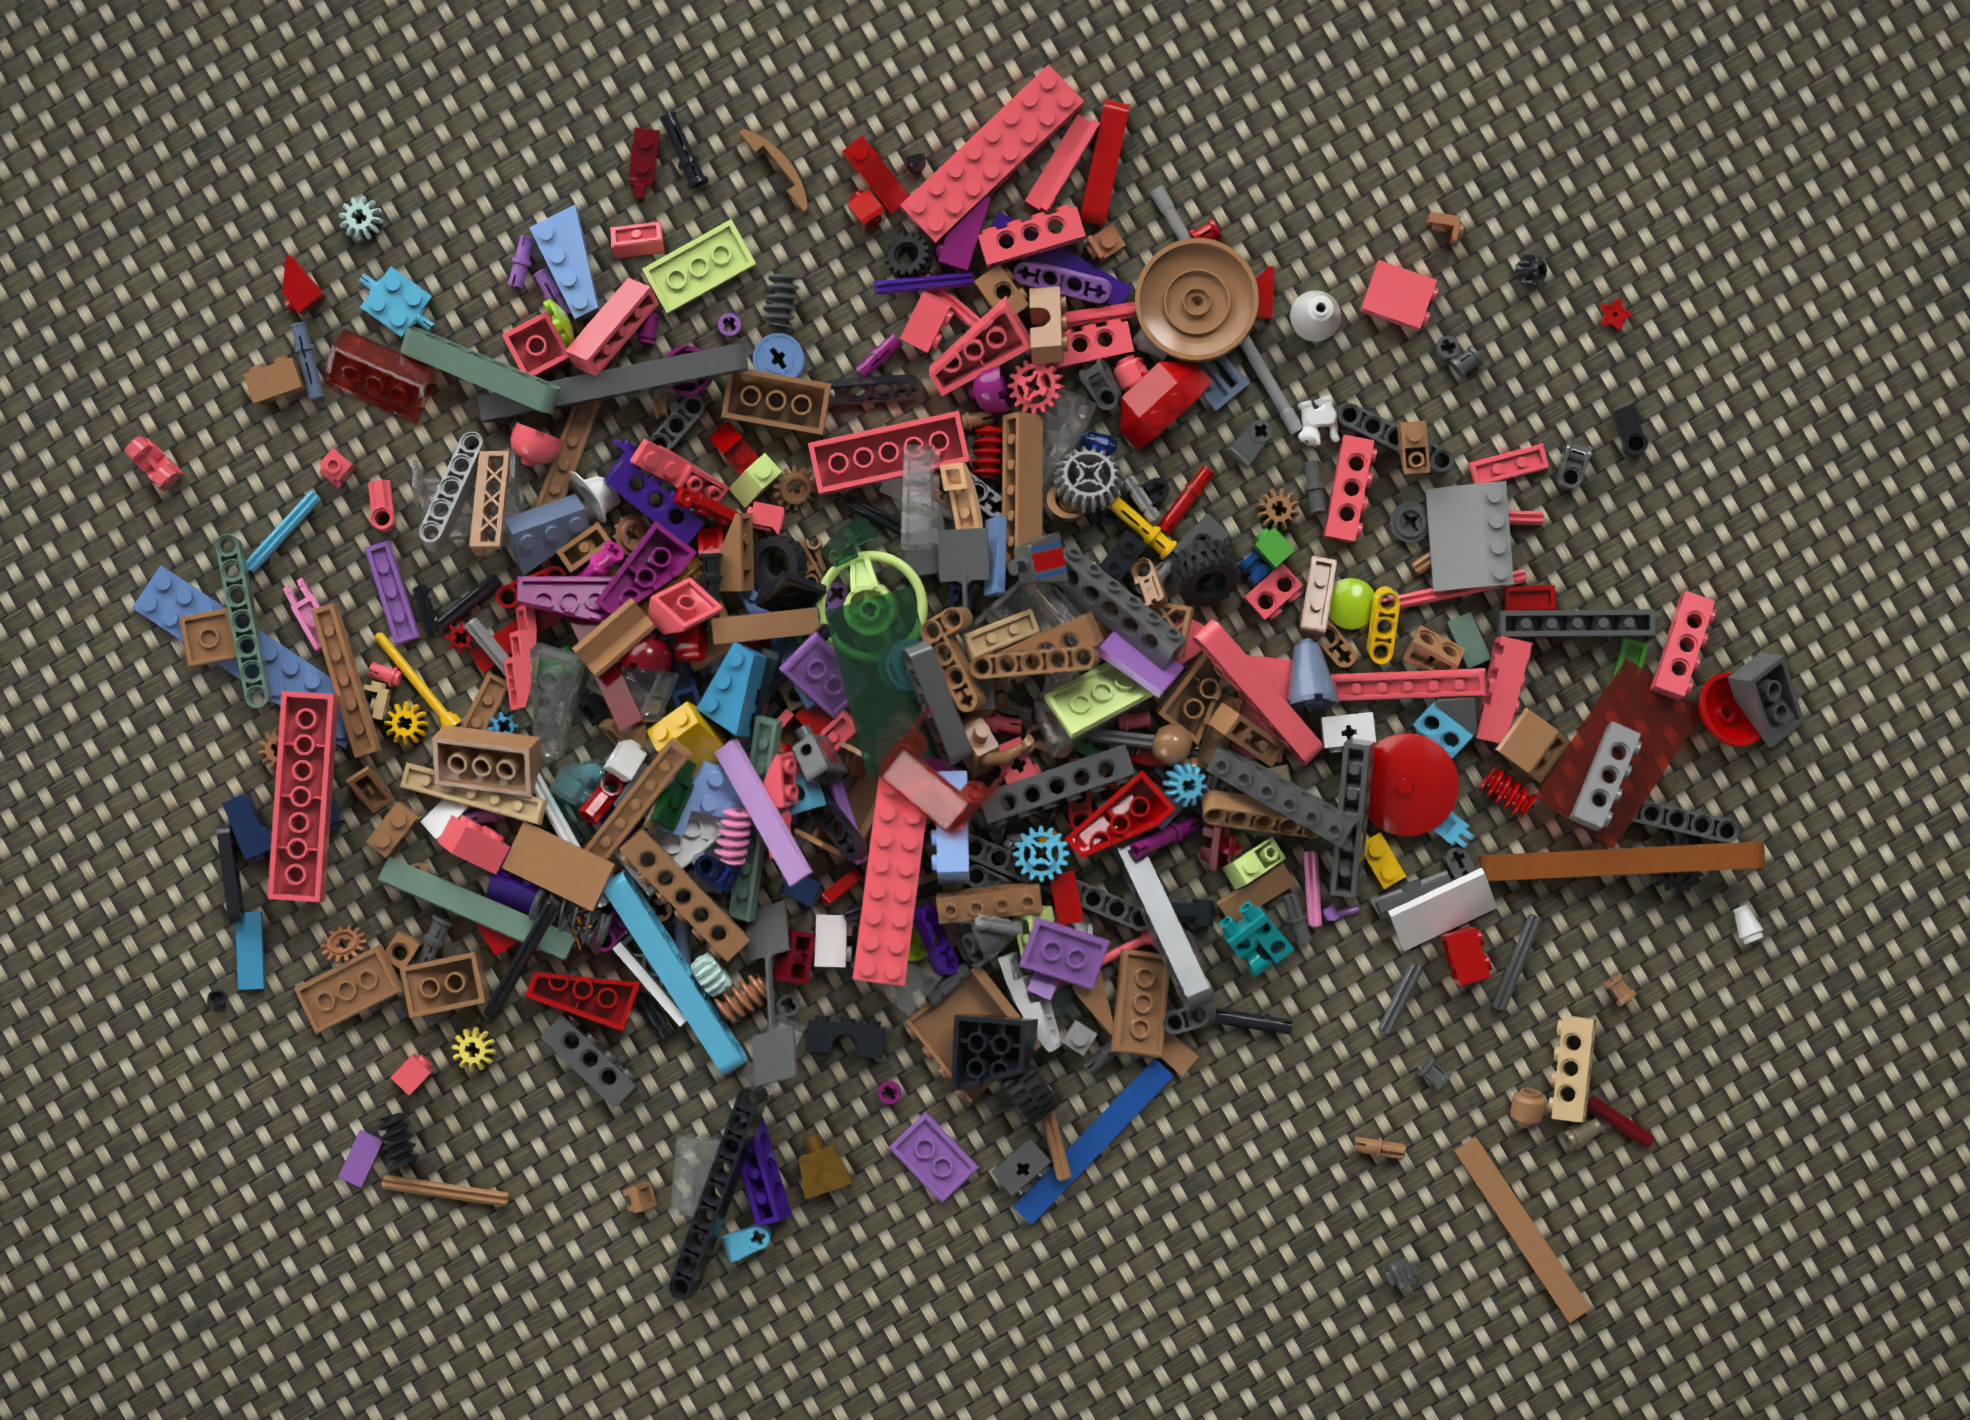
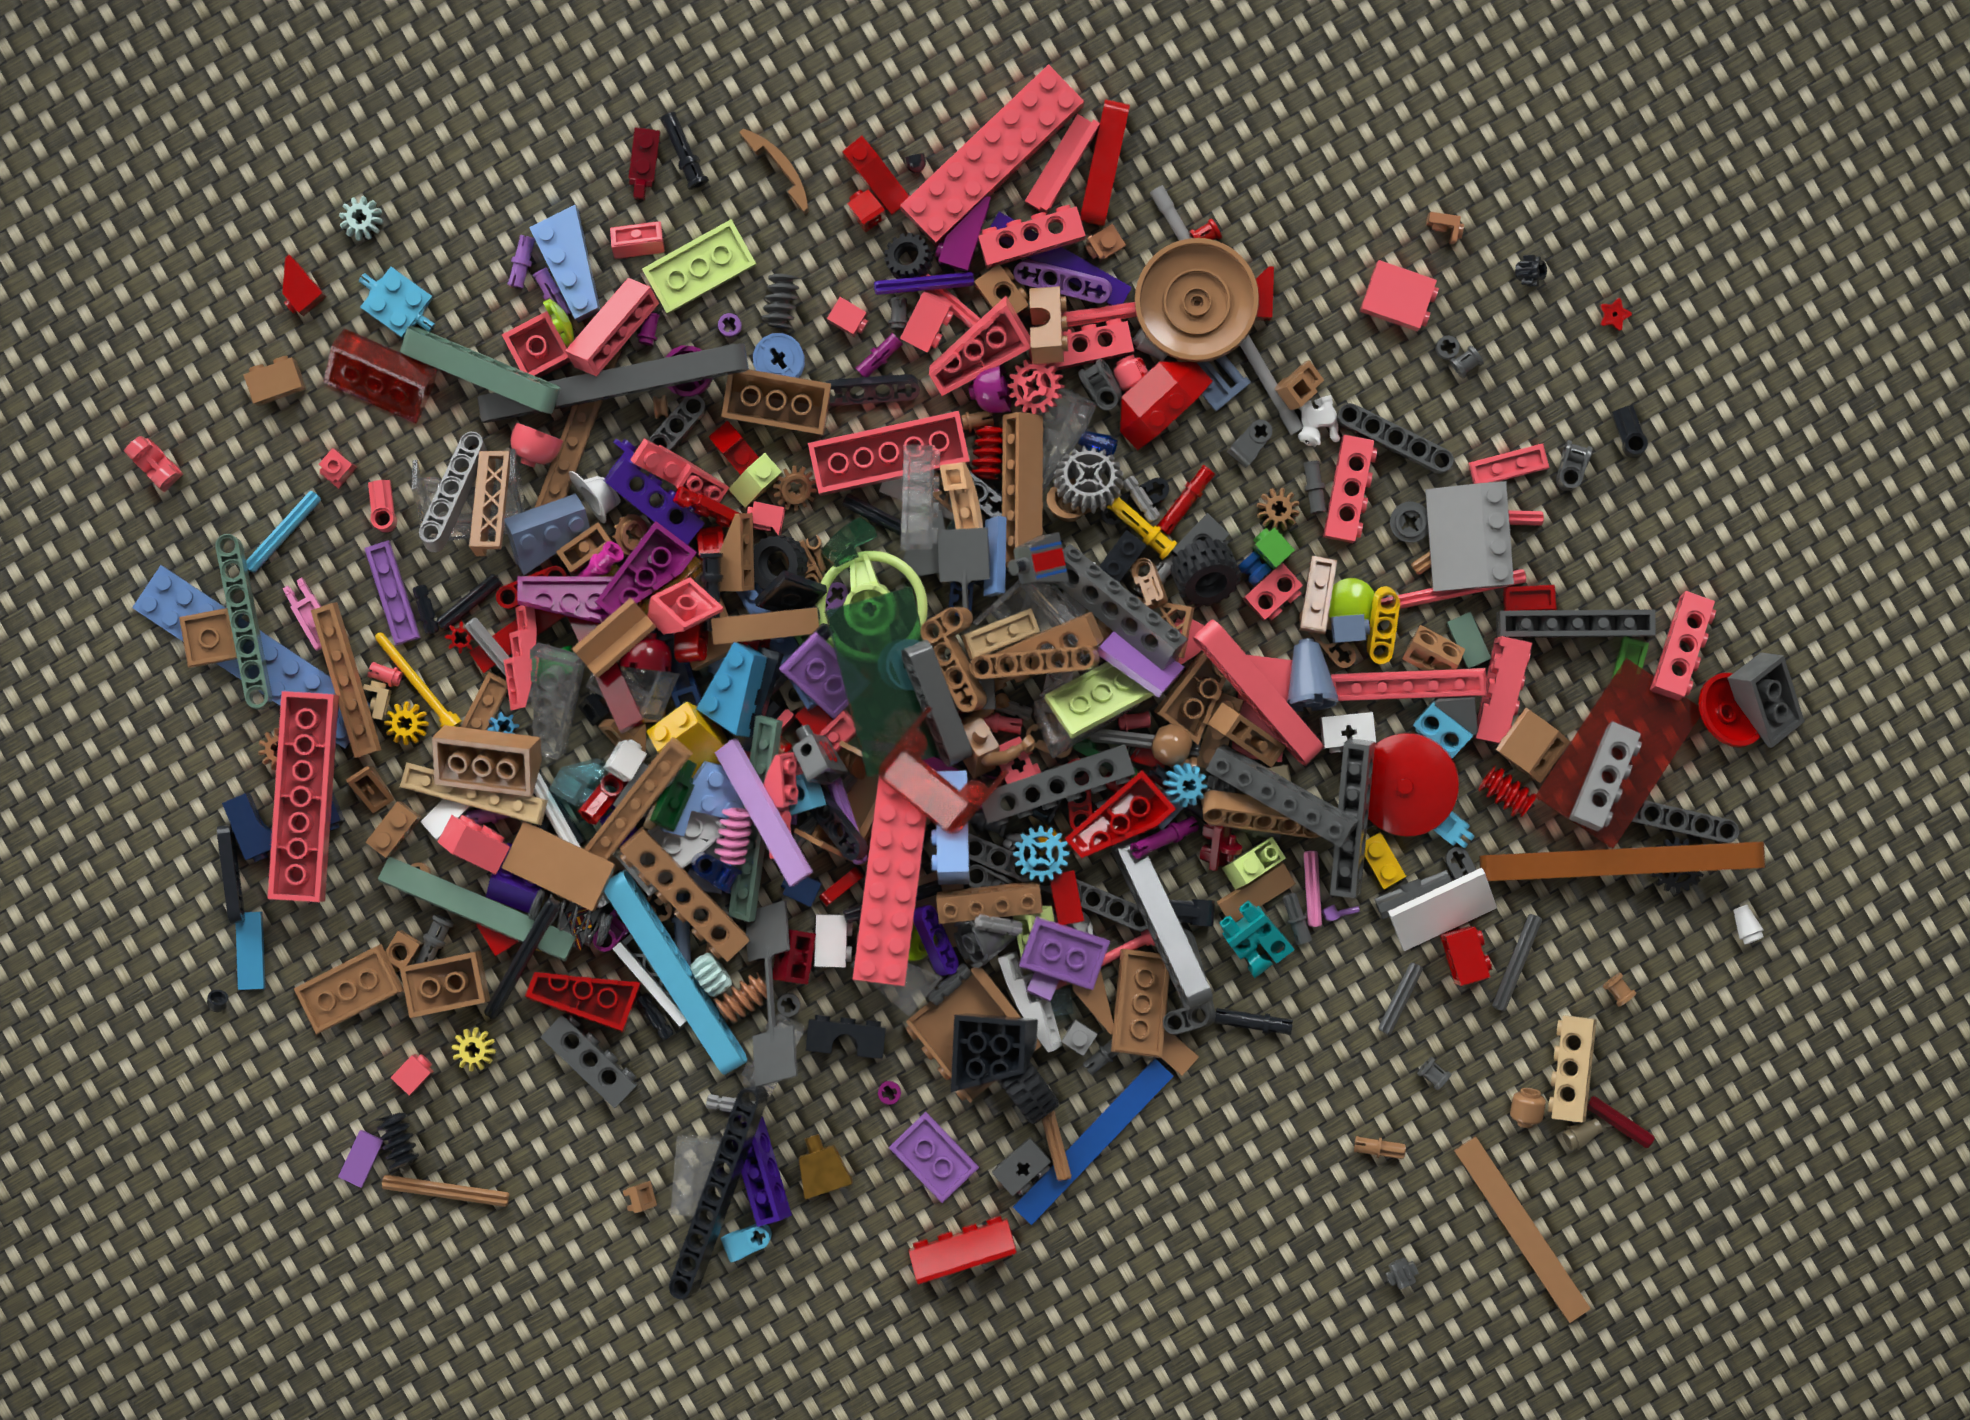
sand blue pin [290,322,325,400] -> none
nougat gear [320,925,367,963] -> none
white cone [1290,291,1341,342] -> none
medium nougat slope [1397,421,1430,474] -> none
none -> light grey axle [706,1094,755,1112]
none -> coral brick [827,297,869,337]
none -> dark grey pin [888,297,908,331]
none -> slope [909,1216,1017,1284]
none -> medium nougat brick [1275,360,1324,410]
none -> sand blue brick [1331,614,1370,643]

